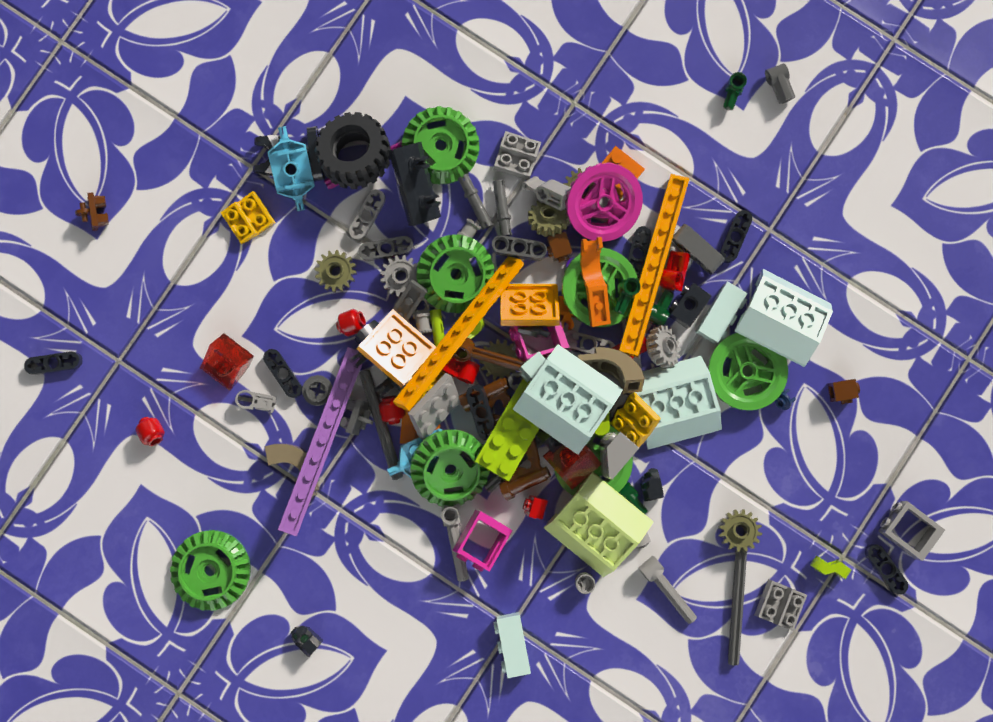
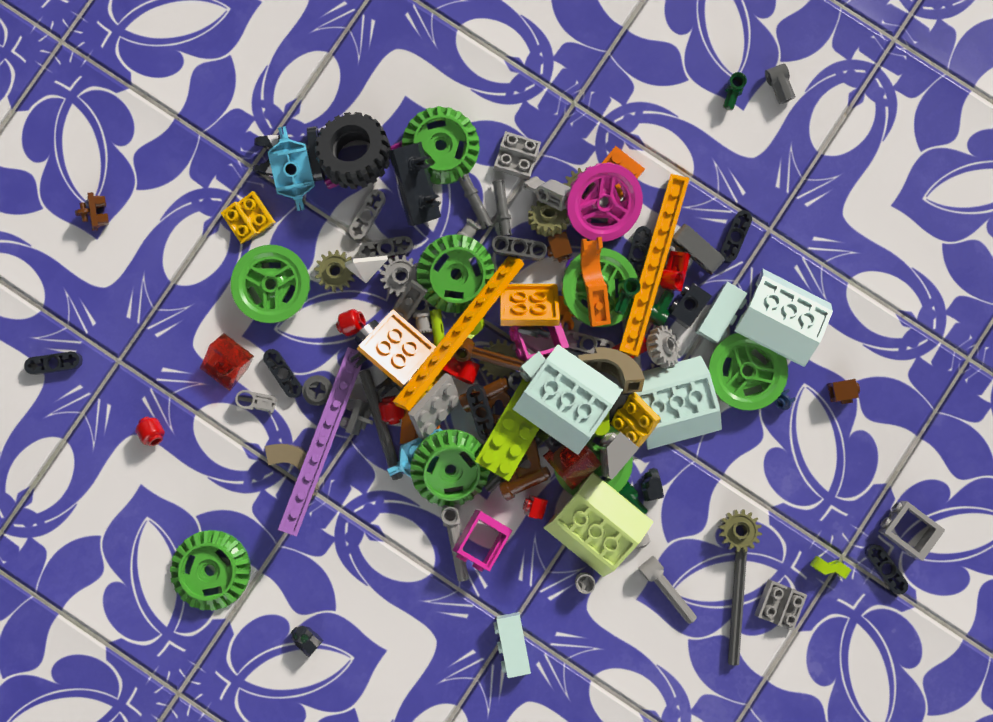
none -> bright green gear [231,245,310,324]
none -> white slope [345,256,388,283]

